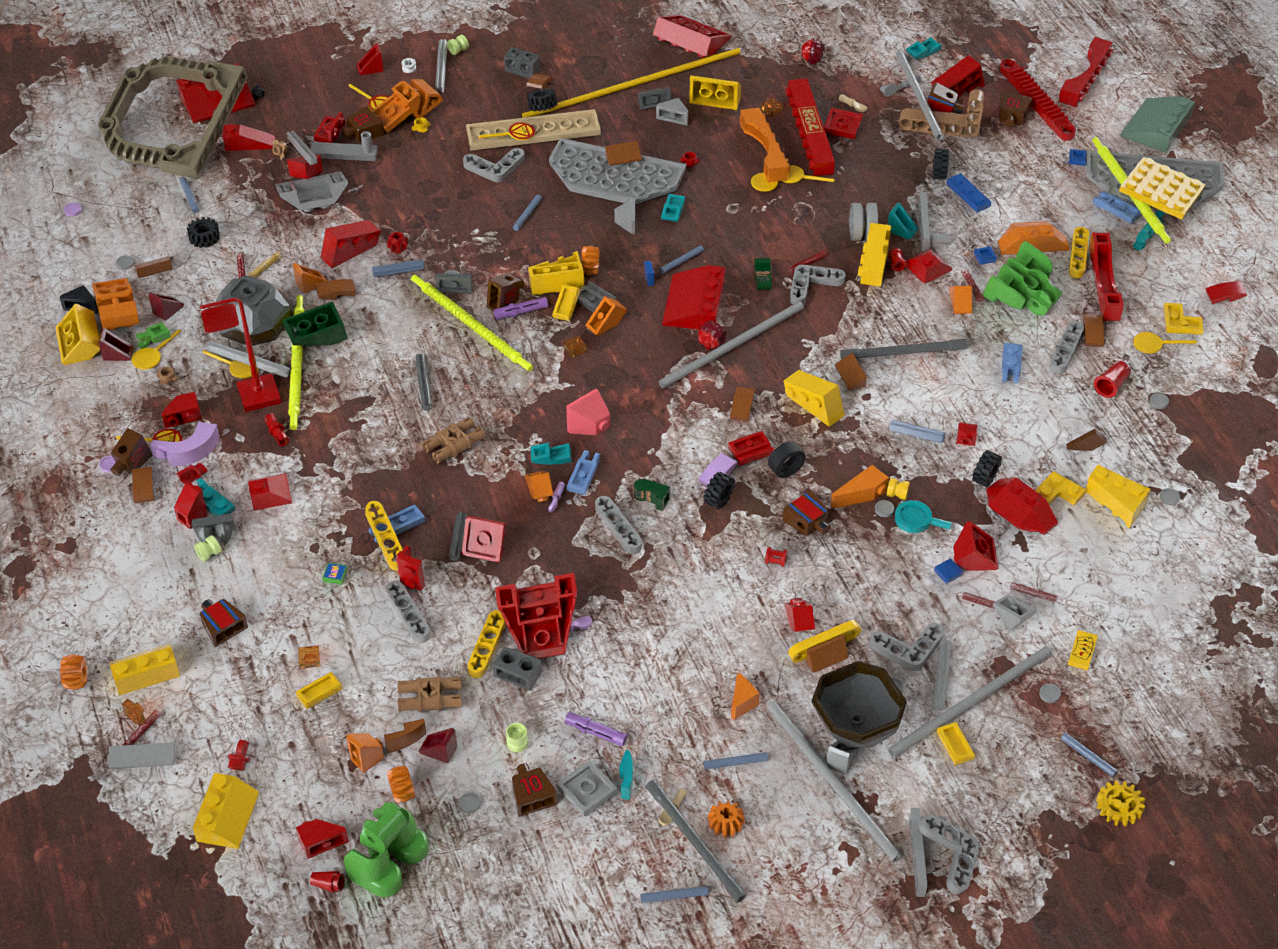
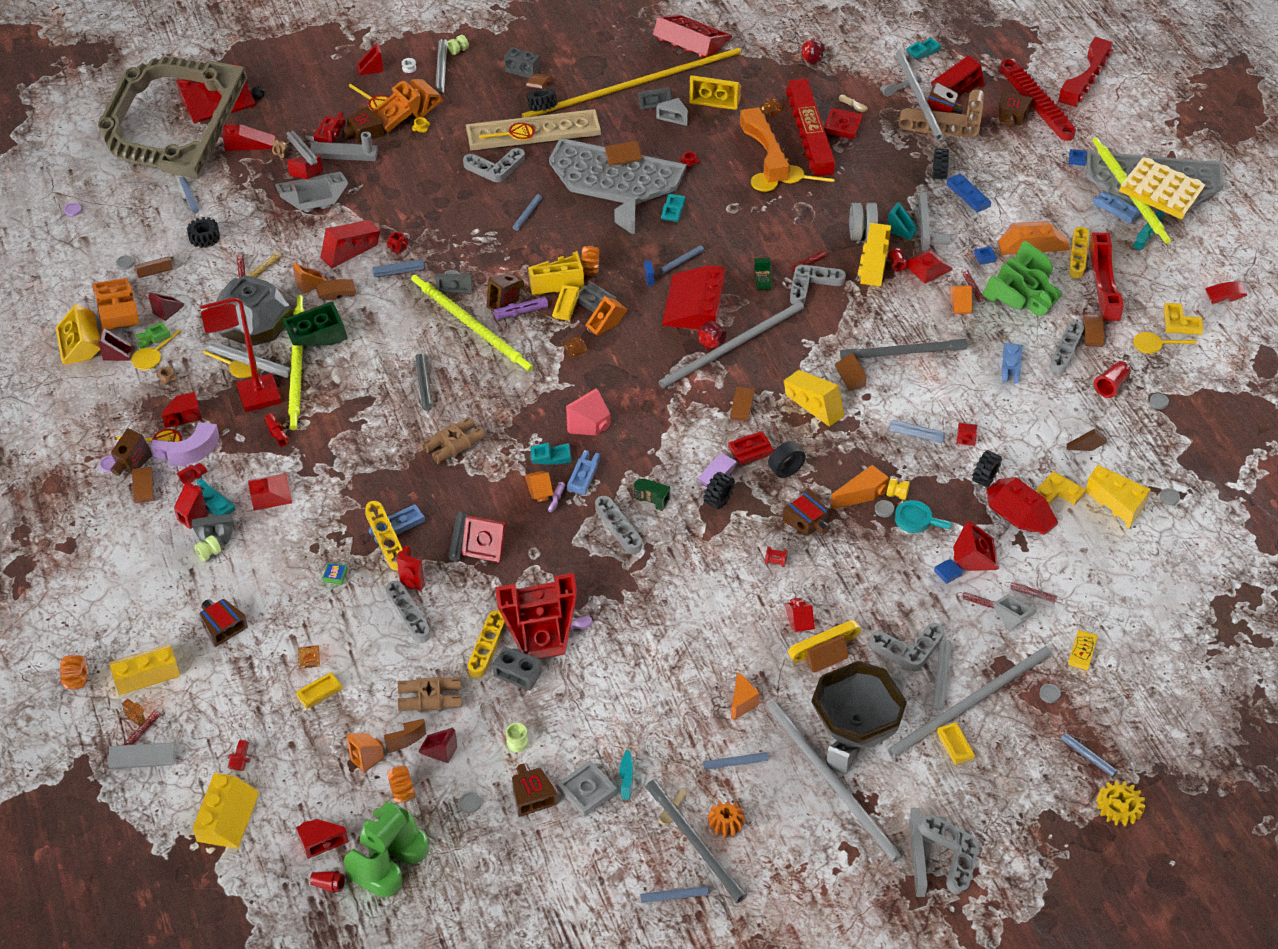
black slope [59,285,98,314] -> none
medium lavender pin [564,711,628,747] -> none
sand green slope [1120,96,1195,153] -> none

